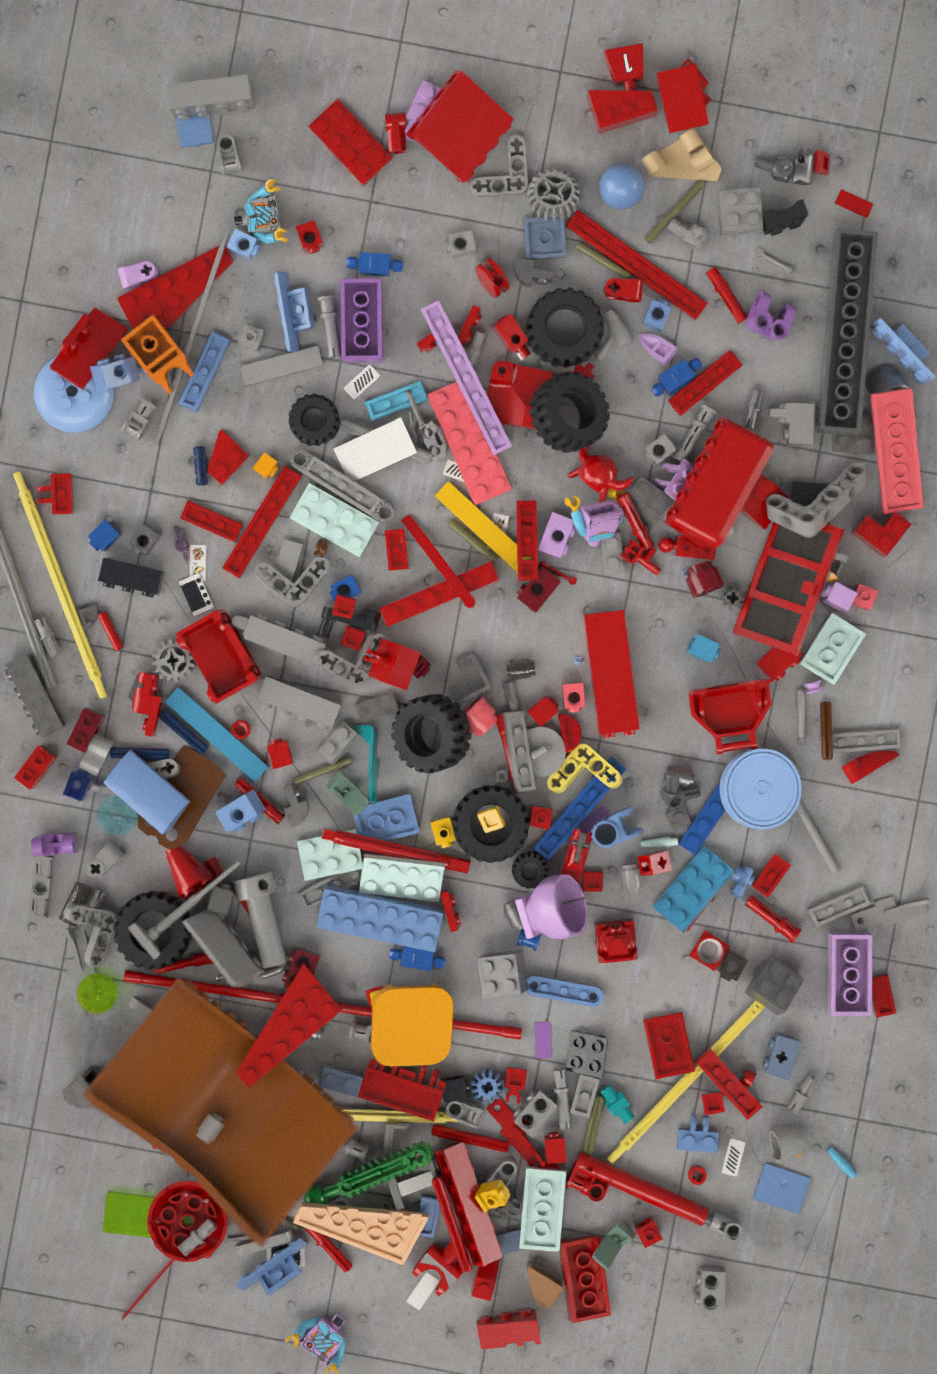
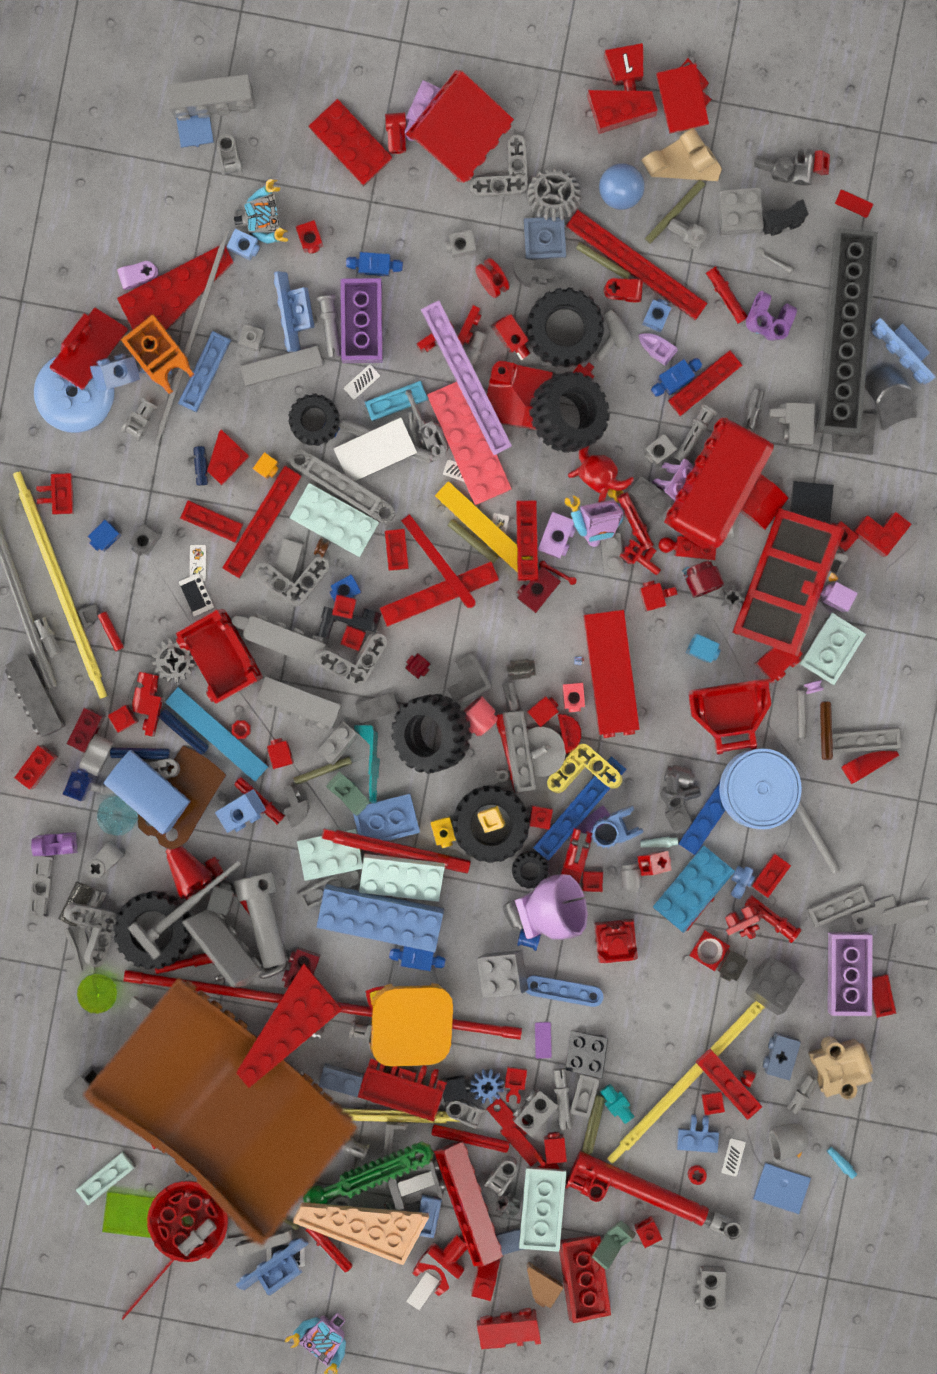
black brick [98,557,165,598] -> none
clear purple piece [174,526,189,564] -> none
light grey brick [196,1112,225,1144] -> none
red brick [364,638,421,691] -> none
red axle [431,1176,473,1273] -> none
red plate [440,890,461,932] -> none
yellow brick [475,1179,511,1212] -> none
red tile [643,1012,695,1080] -> none
light grey beam [766,462,867,537] -> none
coral brick [852,583,878,610] -> none
coral plate [870,388,924,514] -> none
none -> light aqua tile [76,1151,136,1205]
none -> red brick [107,705,138,733]
none -> red brick [639,580,677,612]
none -> red hips [725,903,764,939]
none -> tan piece [808,1036,873,1100]
none -> red brick [825,521,859,553]

